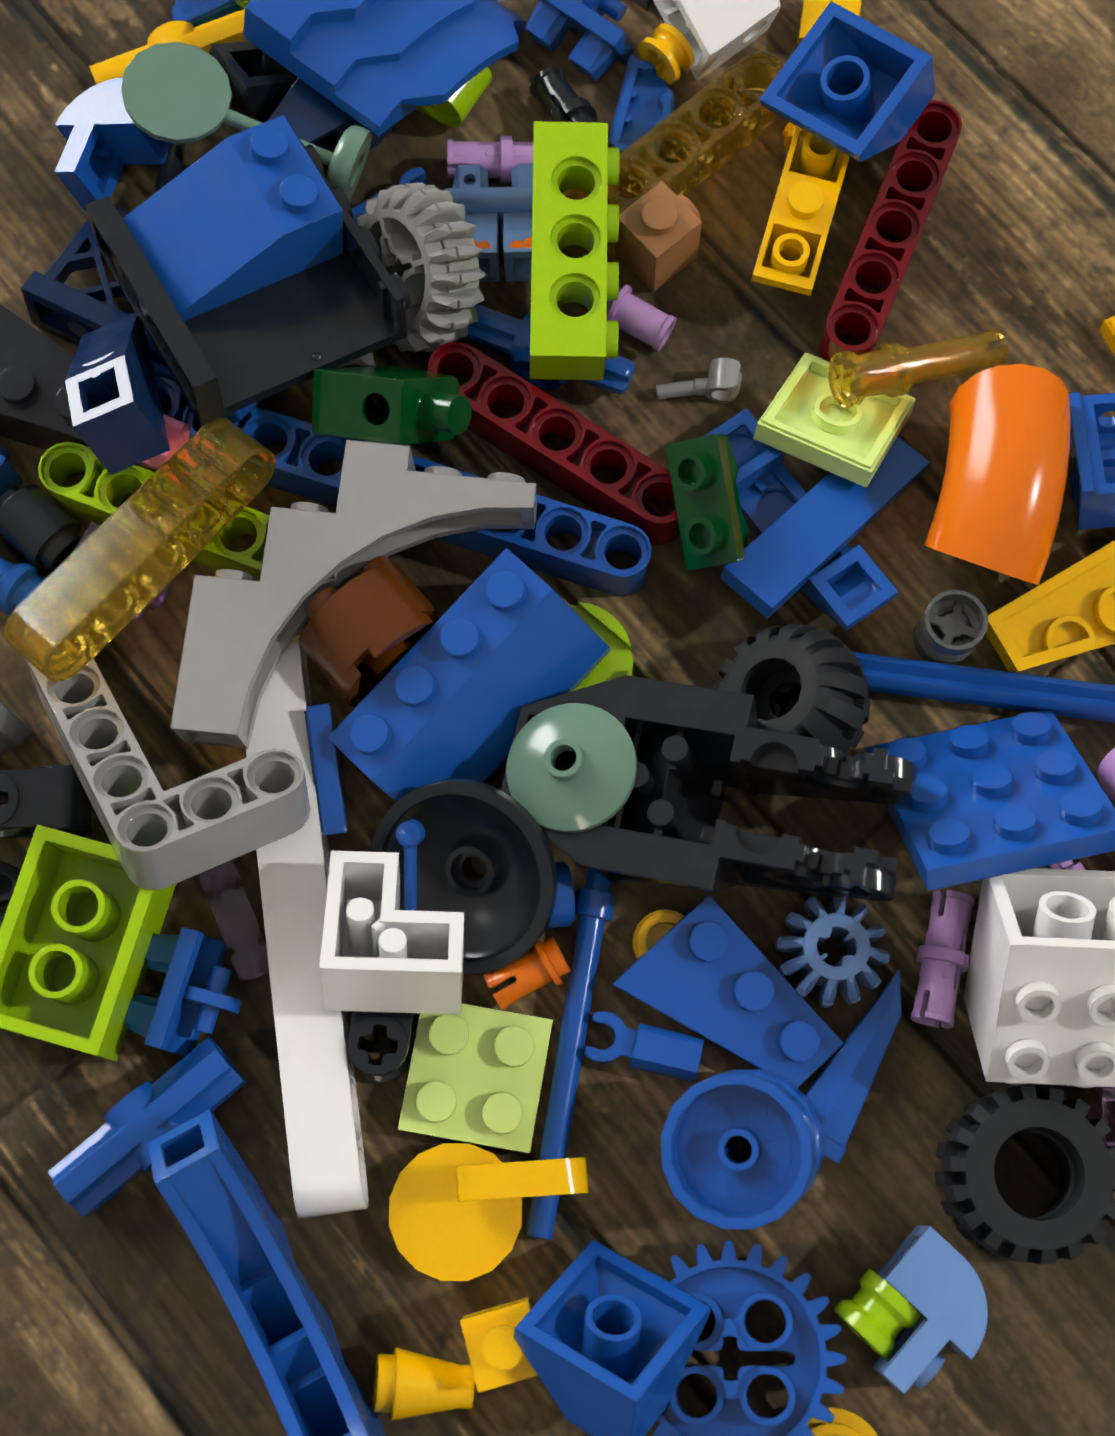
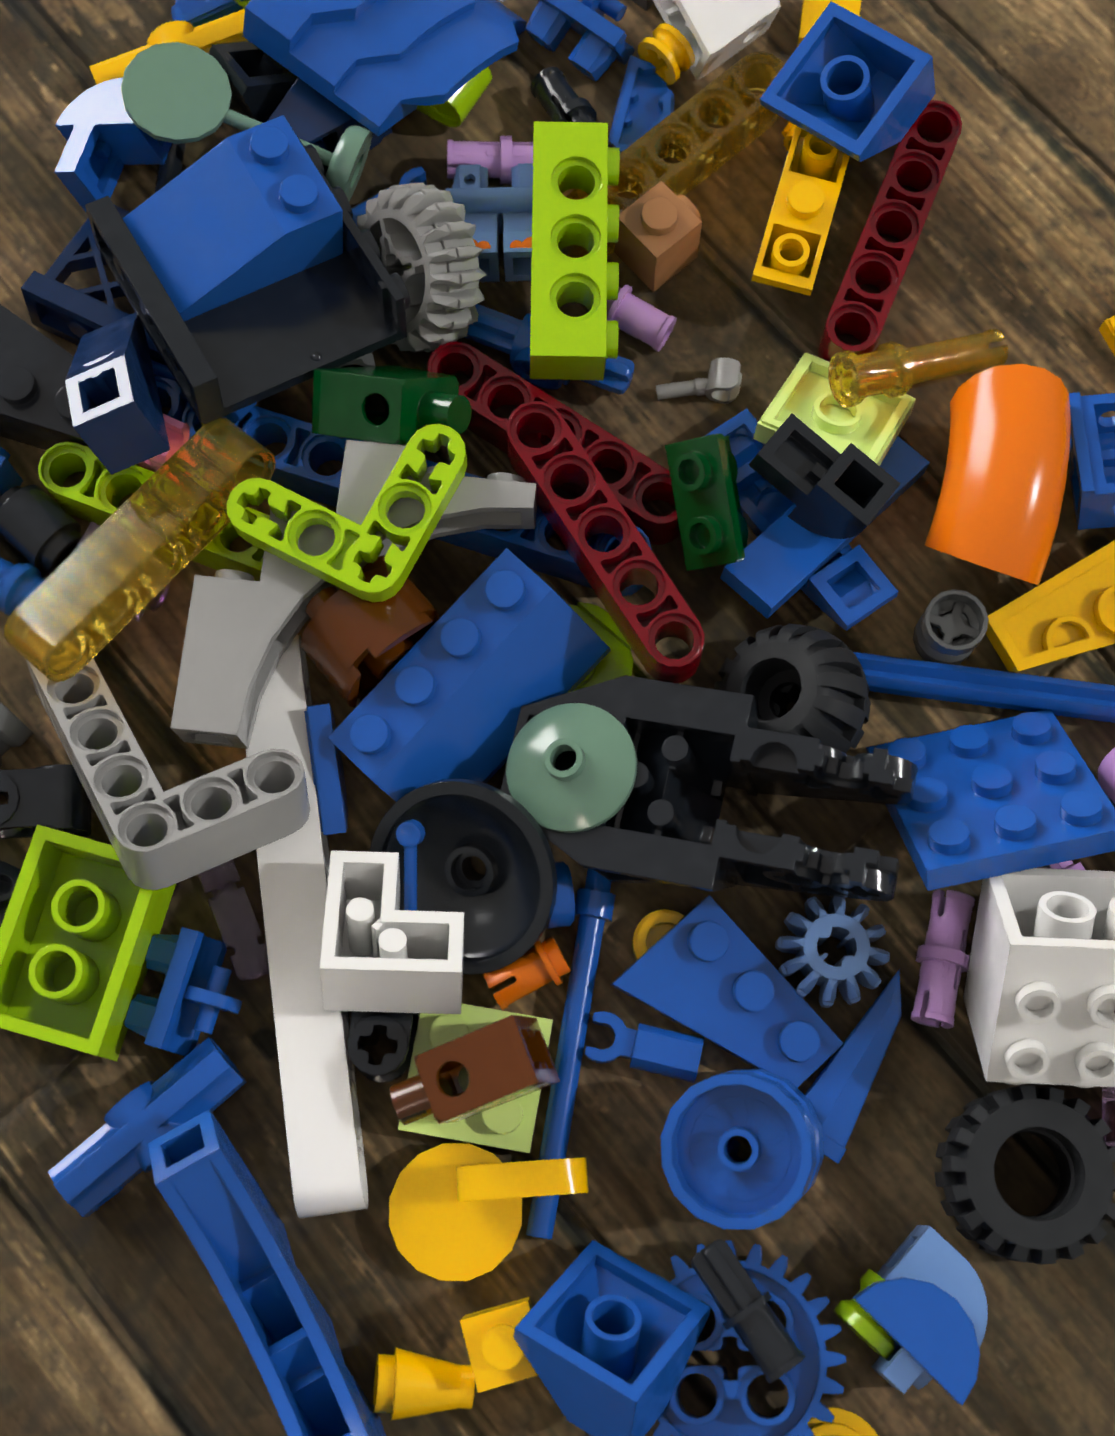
none -> lime beam [226,424,468,602]
none -> reddish brown torso [390,1015,561,1125]
none -> dark red beam [507,401,704,684]
none -> black axle [691,1239,806,1383]
none -> black brick [749,413,900,539]
none -> blue tile [852,1277,980,1406]

